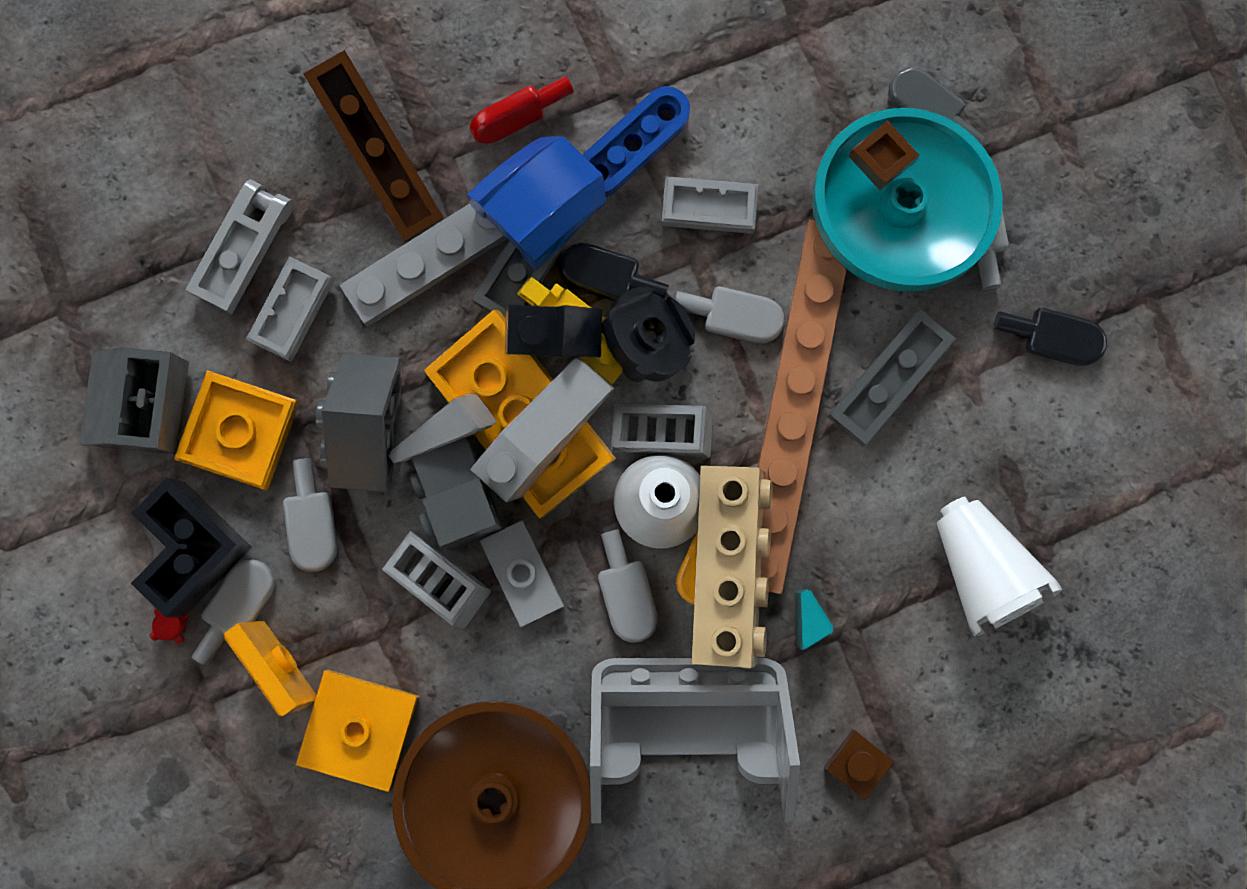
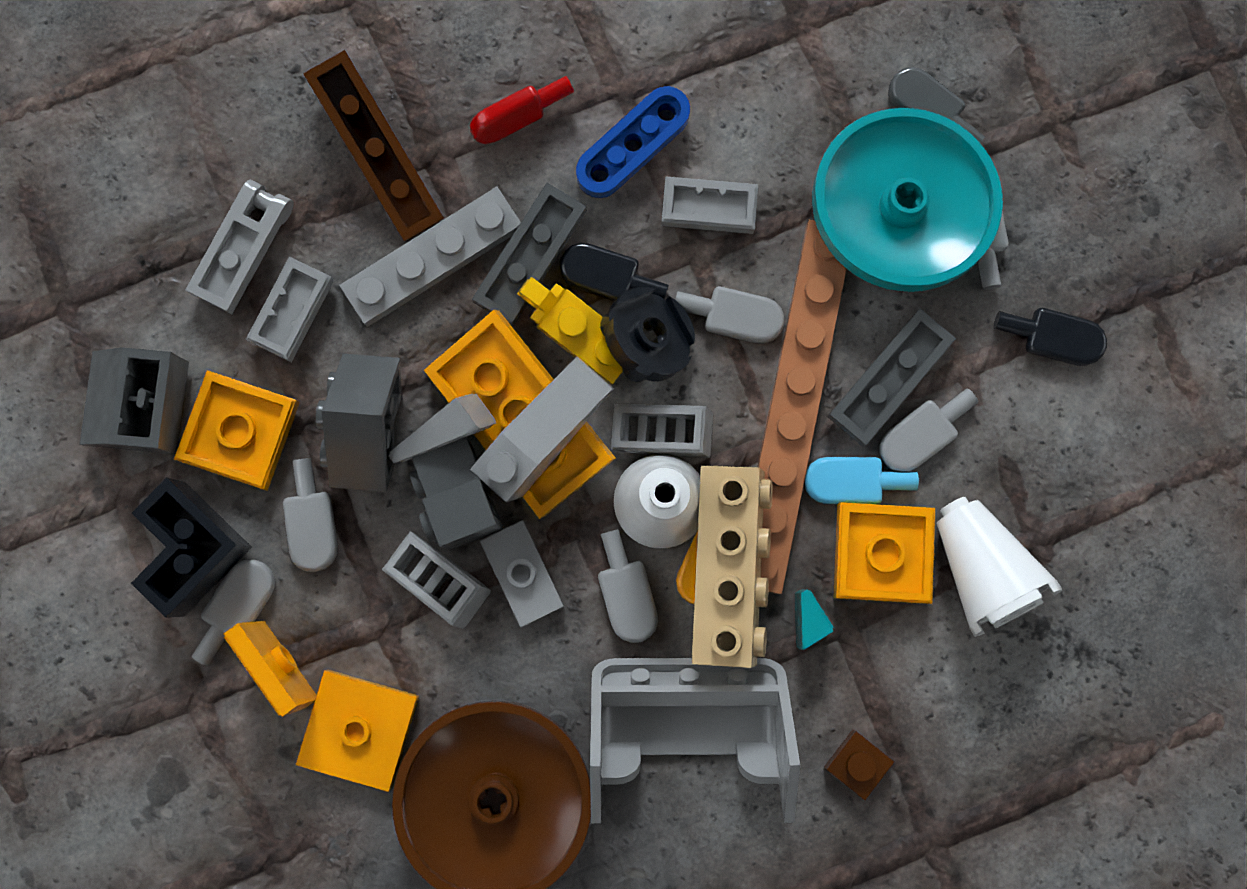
red piece [149,609,189,645] -> none
blue slope [467,136,606,271] -> none
black slope [505,305,602,357] -> none
reddish brown plate [848,120,920,191] -> none
none -> medium azure piece [804,457,919,504]
none -> light orange plate [834,502,935,604]
none -> light grey piece [879,388,978,472]

